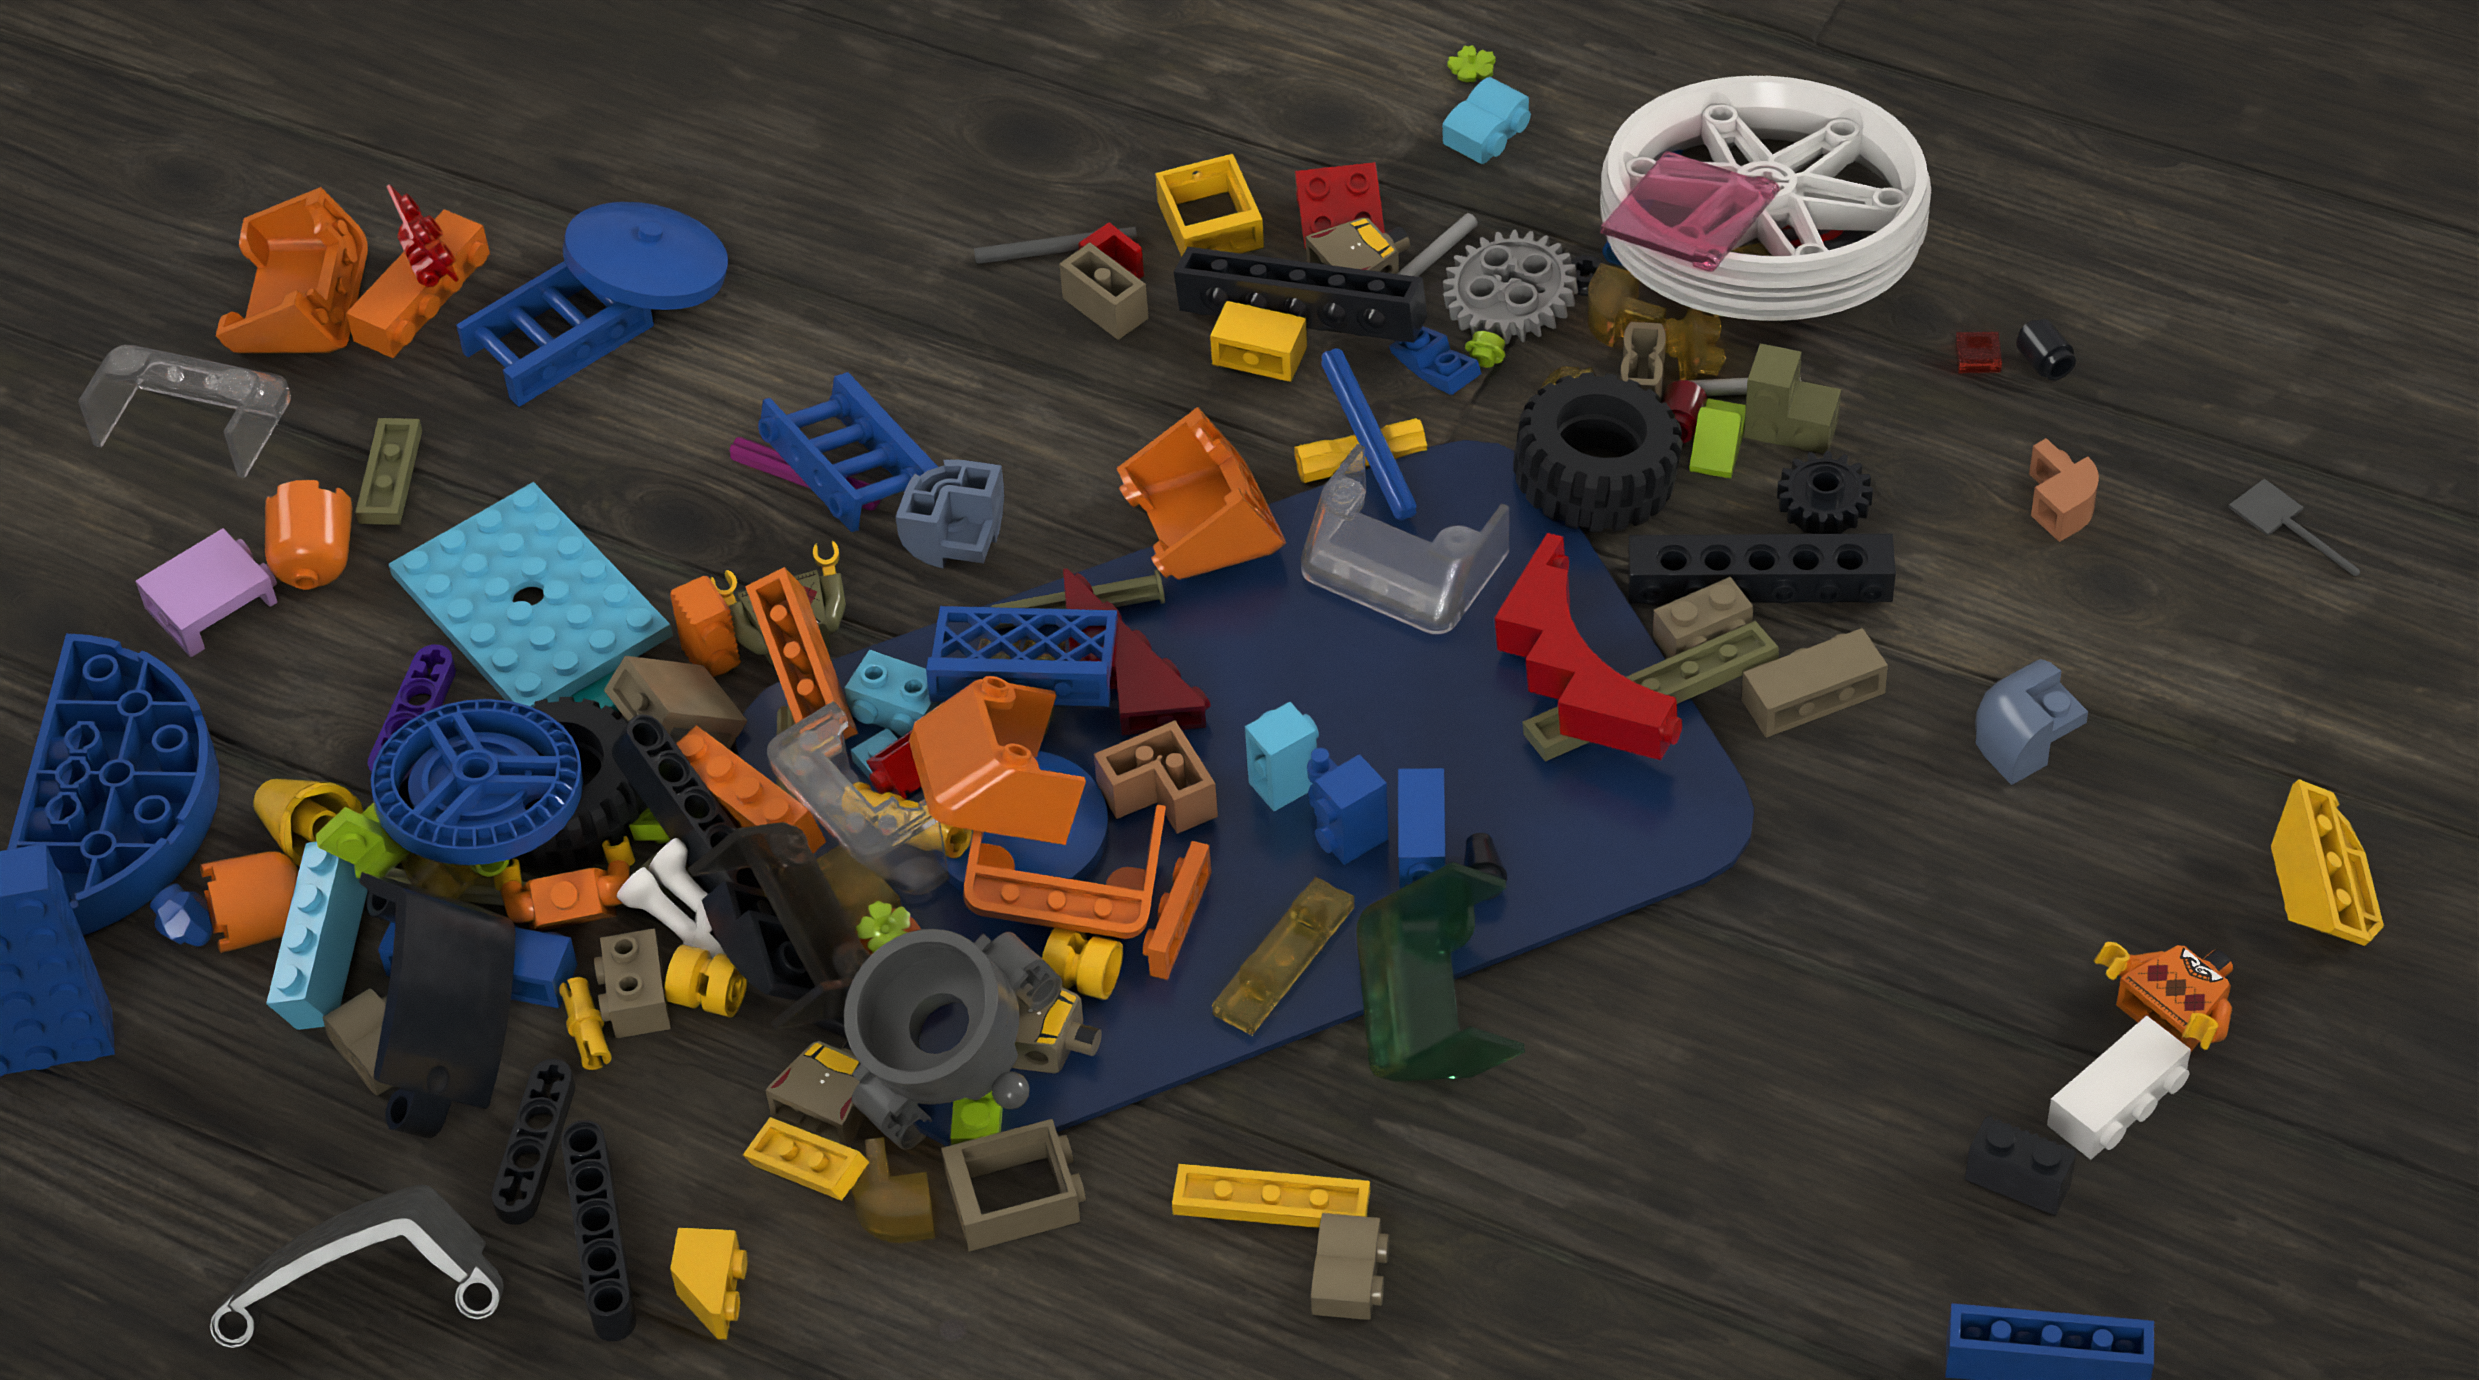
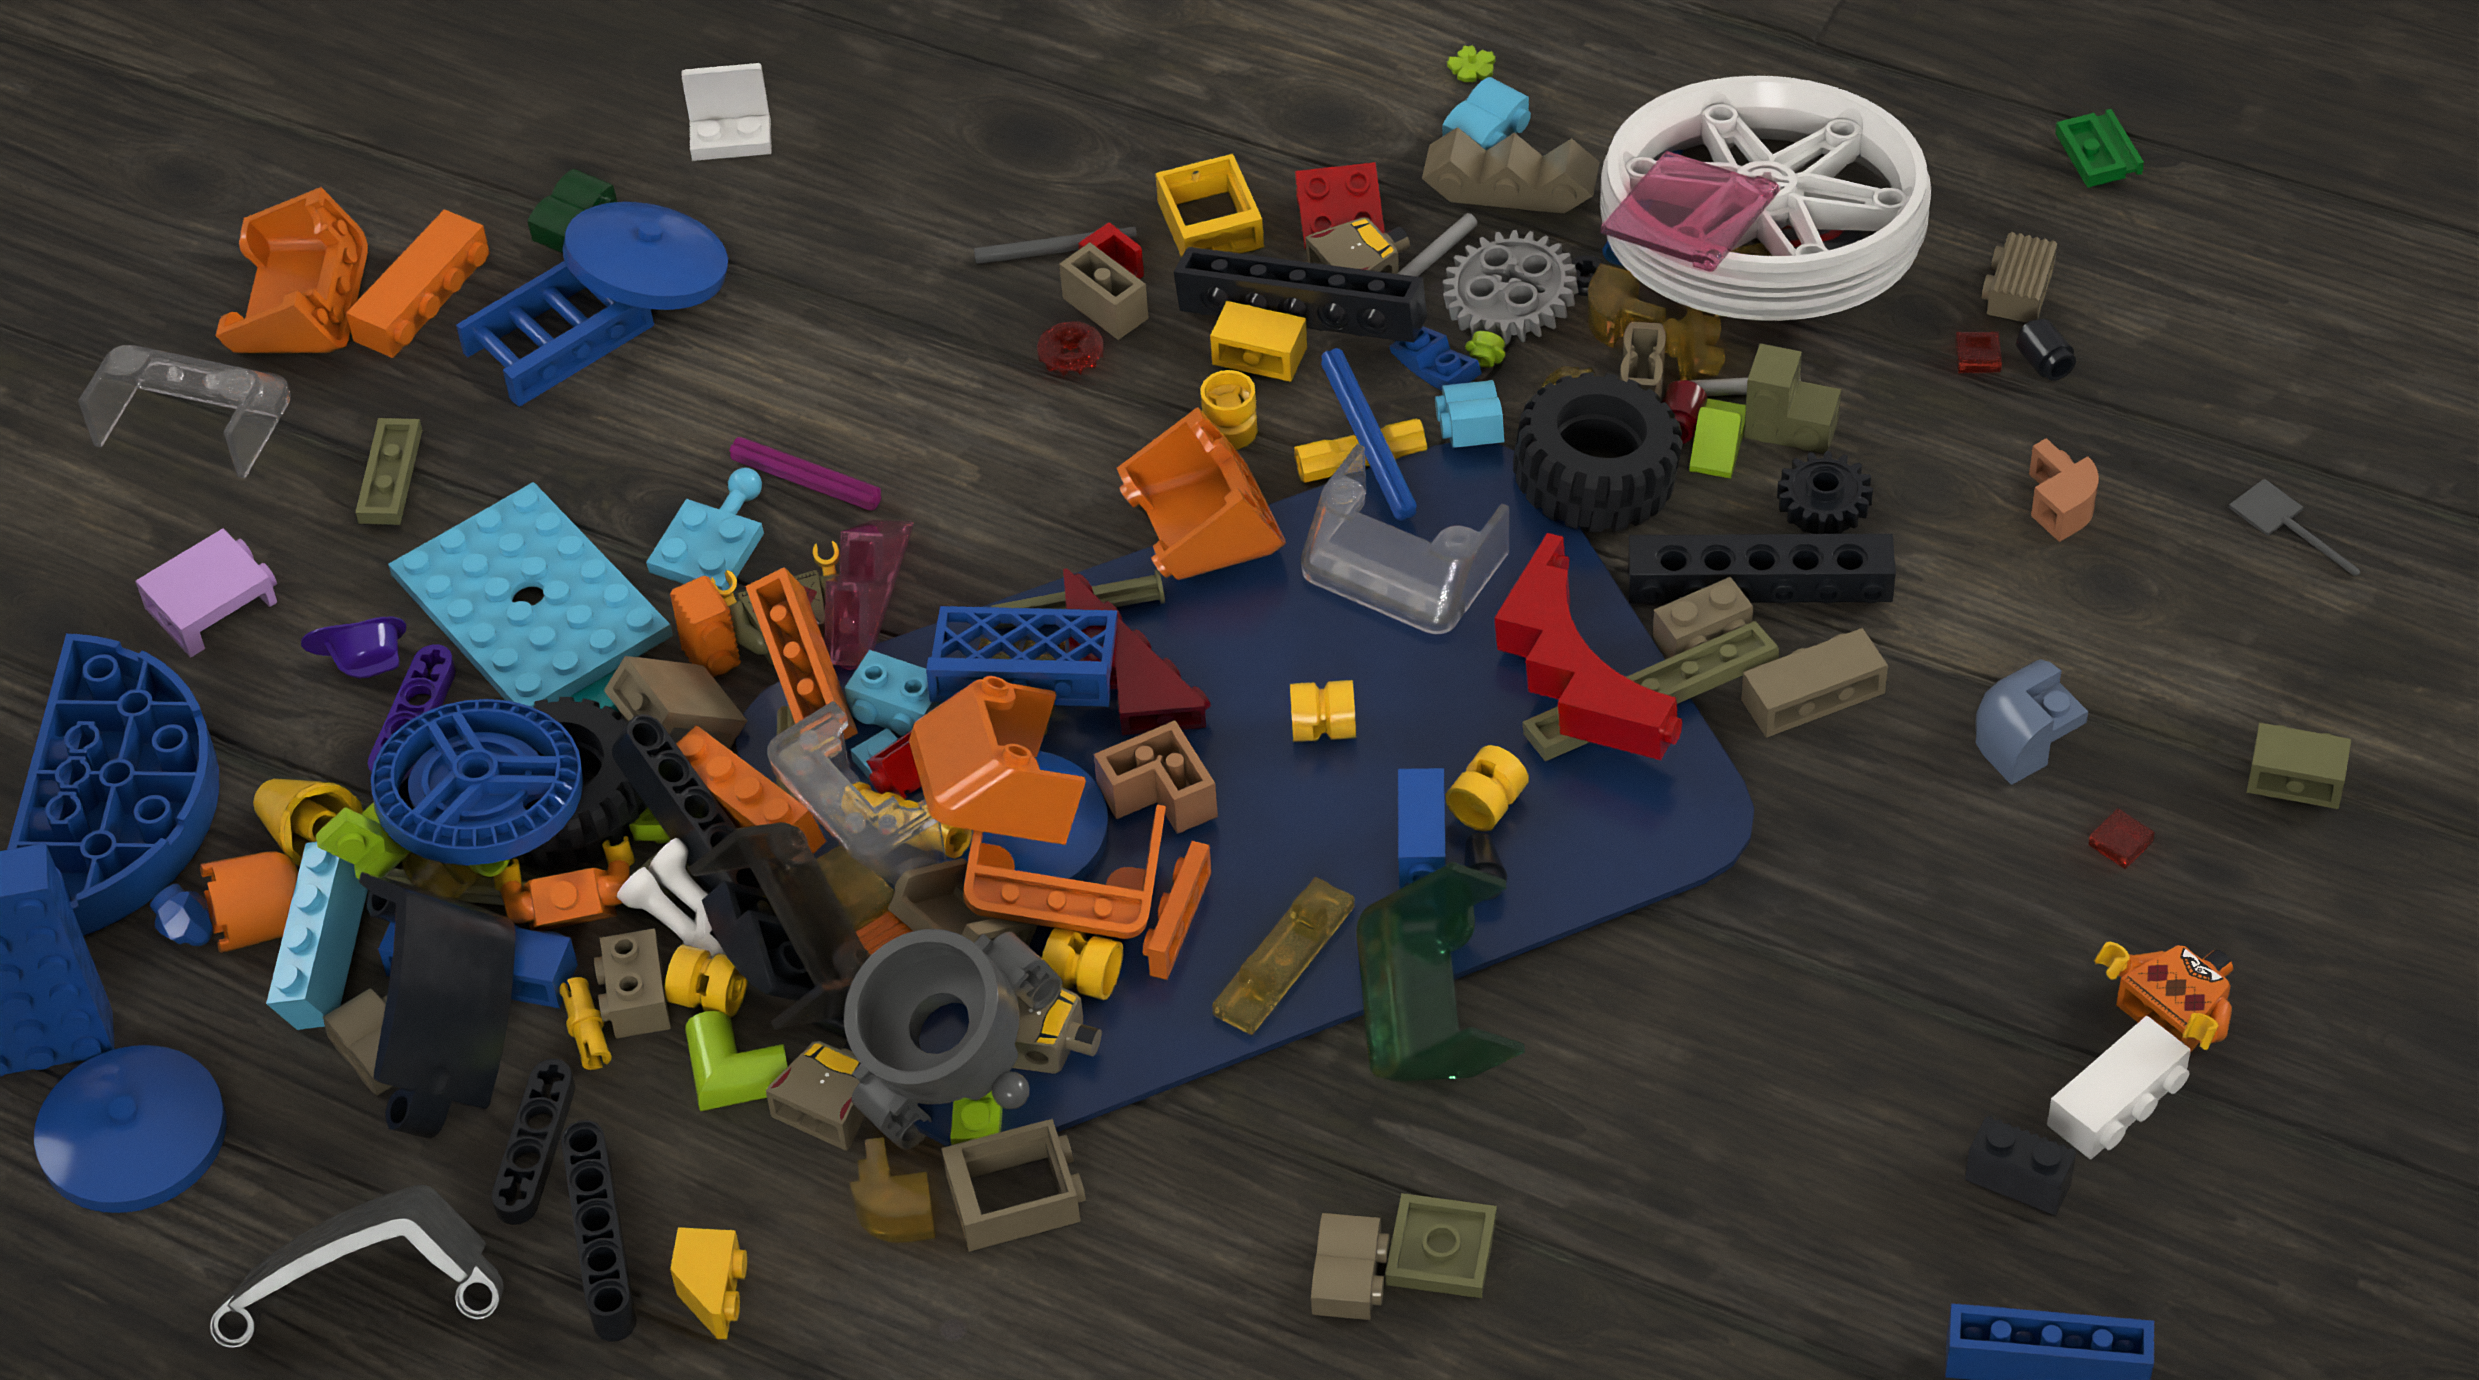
orange cylinder [265,480,353,590] -> none
red hinge [386,184,459,287] -> none
yellow plate [743,1117,869,1201] -> none
blue fence [758,372,938,532] -> none
lime plant [855,901,911,954] -> none
sand blue brick [895,460,1004,569] -> none
yellow plate [1172,1164,1370,1228] -> none
medium azure brick [1245,702,1319,811] -> none
blue brick [1307,748,1389,865] -> none
yellow wedge [2271,779,2384,946] -> none
none -> blue dish [34,1045,227,1213]
none -> dark purple piece [301,616,406,679]
none -> dark green brick [527,169,617,253]
none -> medium azure plate [646,468,764,590]
none -> white bracket [682,63,772,161]
none -> lime brick [685,1011,788,1111]
none -> clear pink slope [825,520,913,670]
none -> dark tan panel [888,858,1038,946]
none -> clear red gear [1037,321,1104,377]
none -> yellow wheel [1200,370,1258,450]
none -> yellow wheel [1290,680,1356,742]
none -> olive tile [1385,1193,1497,1298]
none -> dark tan brick [1422,127,1600,214]
none -> medium azure brick [1435,380,1504,448]
none -> yellow wheel [1445,745,1529,832]
none -> dark tan brick [1981,231,2057,323]
none -> green plate [2055,109,2144,188]
none -> clear red tile [2088,808,2155,869]
none -> olive brick [2247,722,2351,809]

